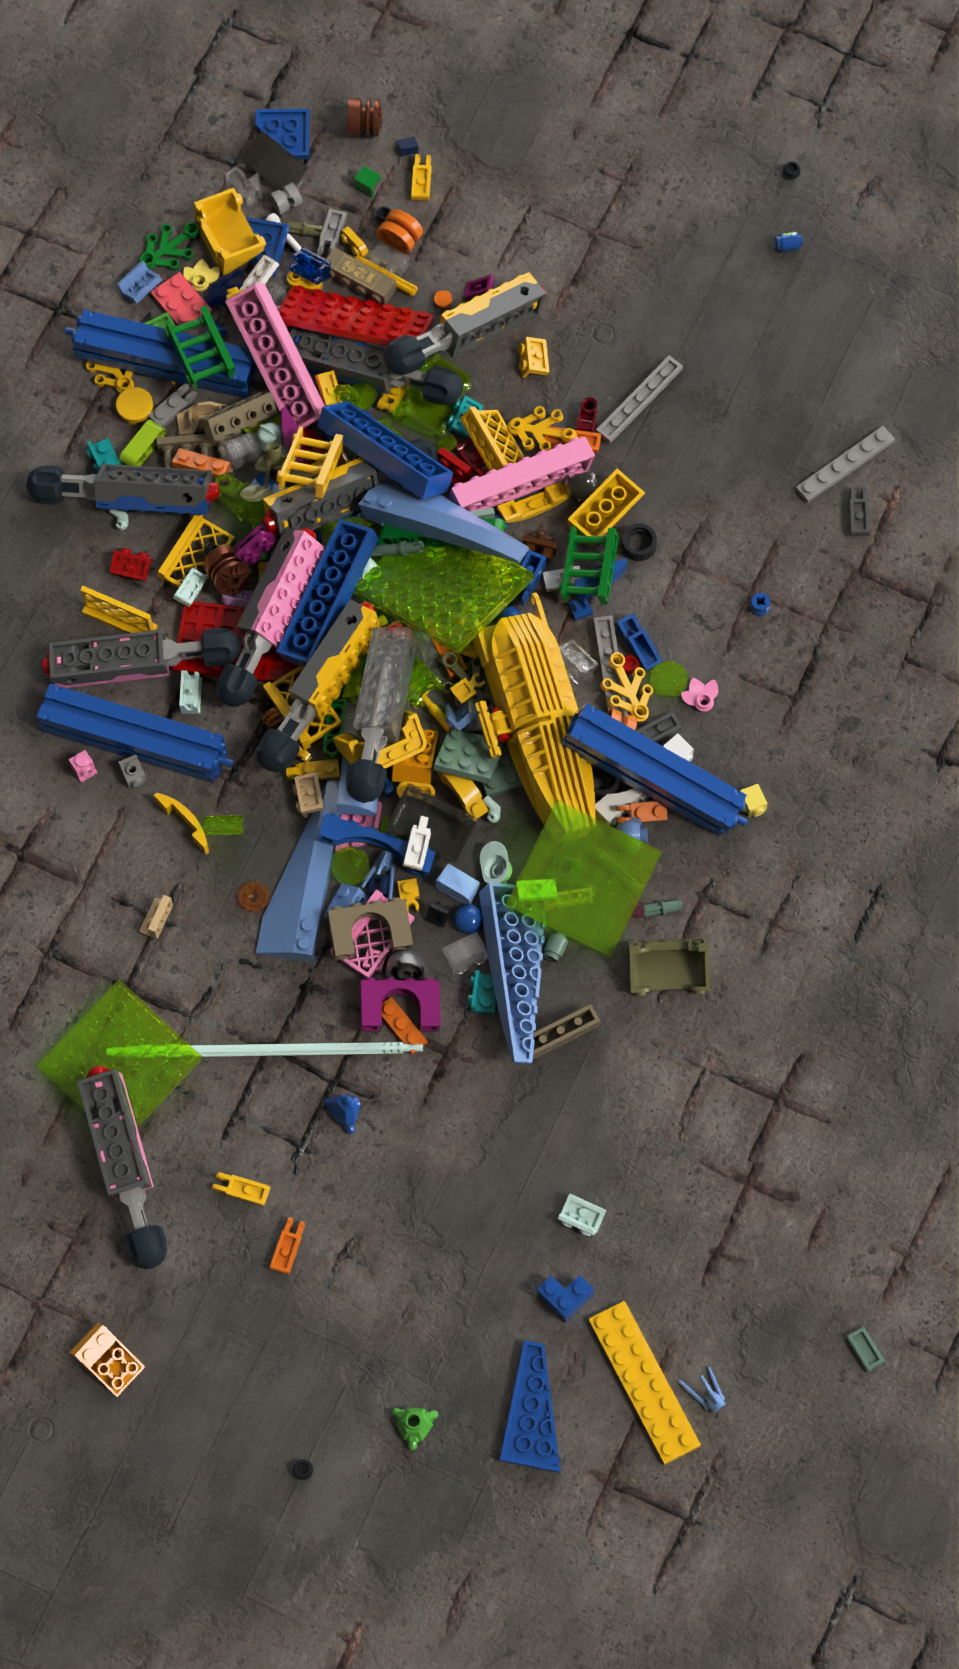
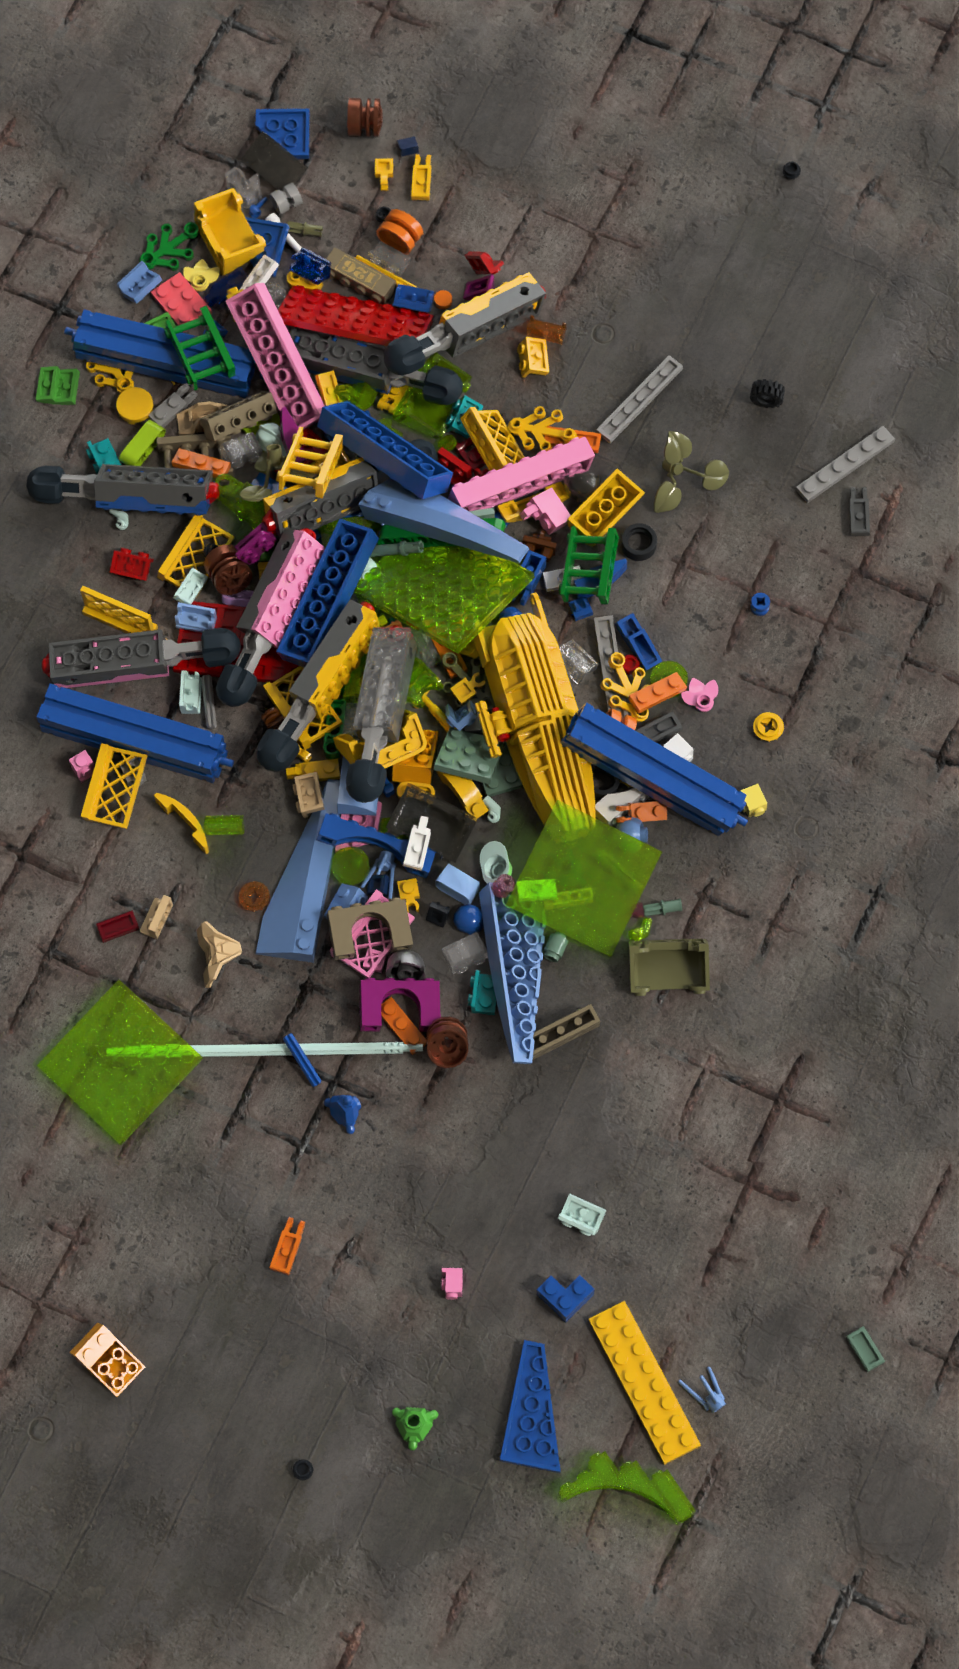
dark grey piece [77,1066,167,1269] -> none
yellow hinge [211,1172,271,1207] -> none
light grey hinge [317,209,347,256] -> none
yellow plate [340,226,369,257] -> none
green panel [354,165,381,198] -> none
dark red piece [576,397,598,433] -> none
blue brick [775,232,803,252] -> none
none -> bright green slope [36,366,80,405]
none -> yellow fence [81,743,148,829]
none -> dark red tile [96,910,140,943]
none -> light blue hinge [175,602,217,633]
none -> tan piece [197,921,242,988]
none -> light grey axle [201,675,217,729]
none -> blue hand [249,197,268,219]
none -> blue axle [283,1033,321,1087]
none -> yellow plate [375,158,393,191]
none -> blue hinge [393,284,435,313]
none -> copper wheel [426,1017,469,1068]
none -> bright pink brick [442,1268,463,1300]
none -> red bracket [464,251,504,275]
none -> clear pink wheel [491,874,516,898]
none -> bright pink hinge [519,488,571,535]
none -> clear orange hinge [527,315,567,344]
none -> clear neon green arch [558,1451,696,1525]
none -> orange plate [628,672,687,714]
none -> clear neon green arm [628,917,653,941]
none -> olive plant [654,431,729,513]
none -> black tyre [750,379,785,408]
none -> yellow gear [753,712,784,742]

